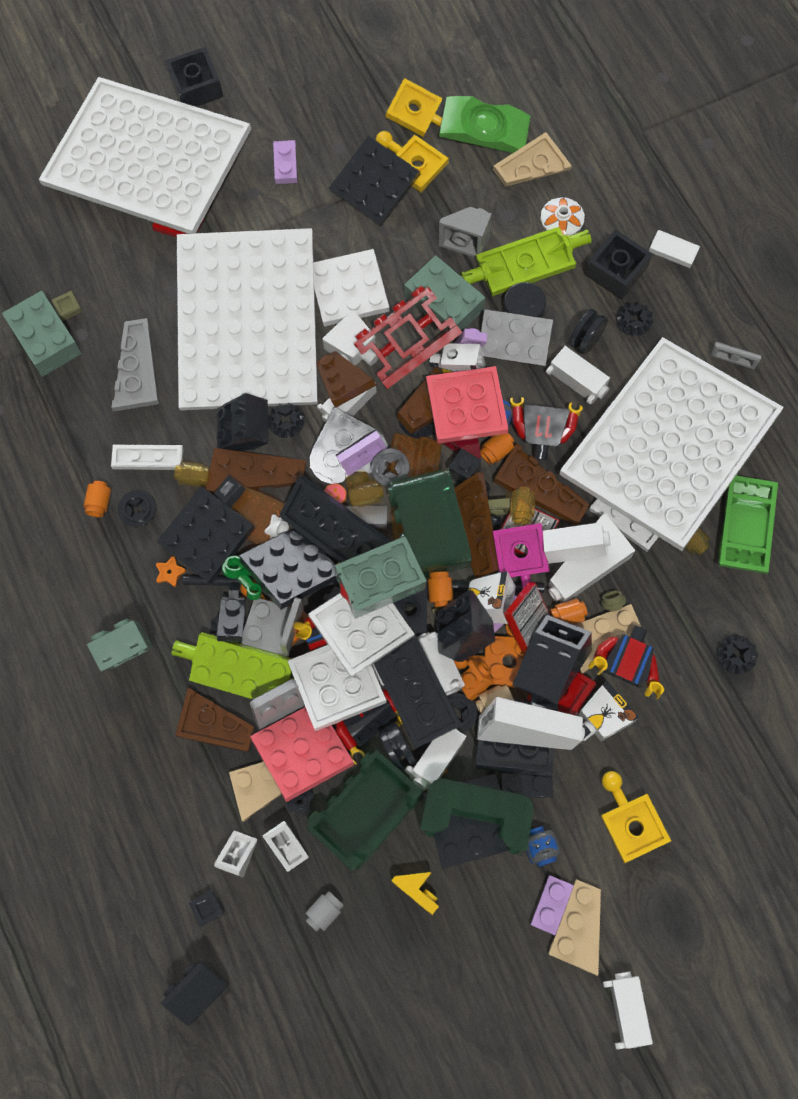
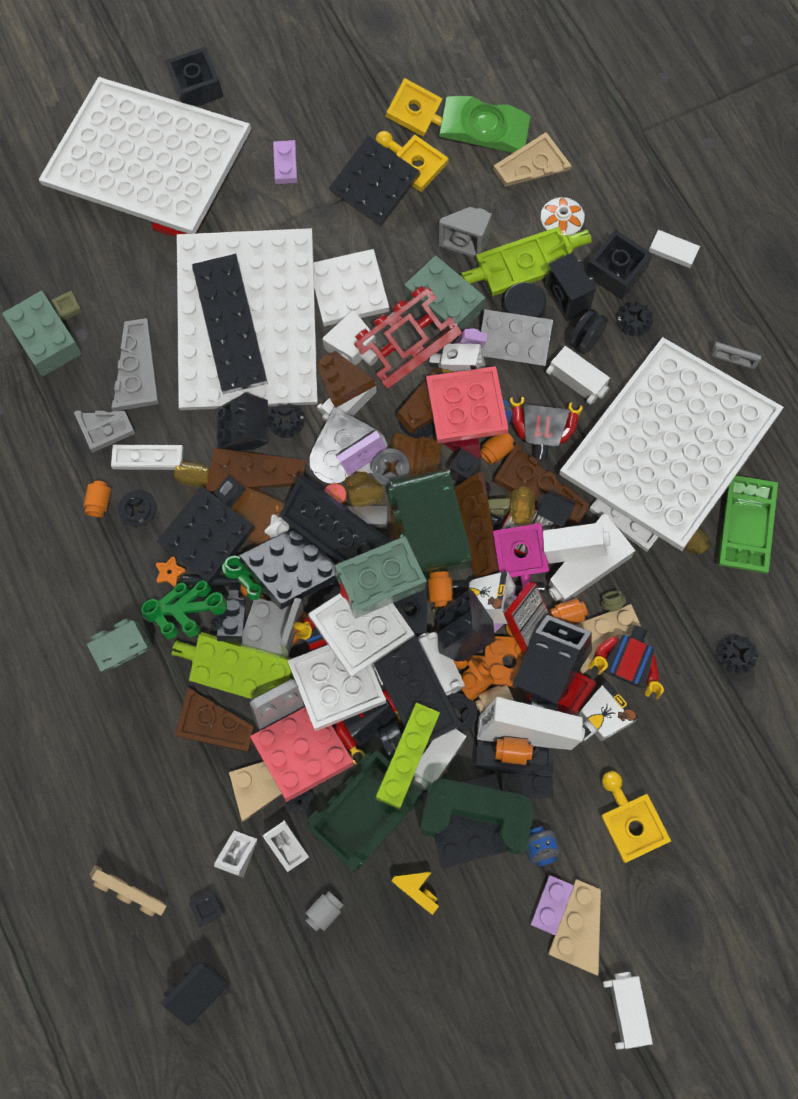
none -> light grey wing [74,411,135,453]
none -> tan wing [90,865,166,917]
none -> green plant [141,580,227,639]
none -> black plate [192,253,268,395]
none -> lime plate [376,703,440,809]
none -> orange brick [495,737,533,765]
none -> black brick [536,490,577,527]
none -> black brick [544,252,596,322]

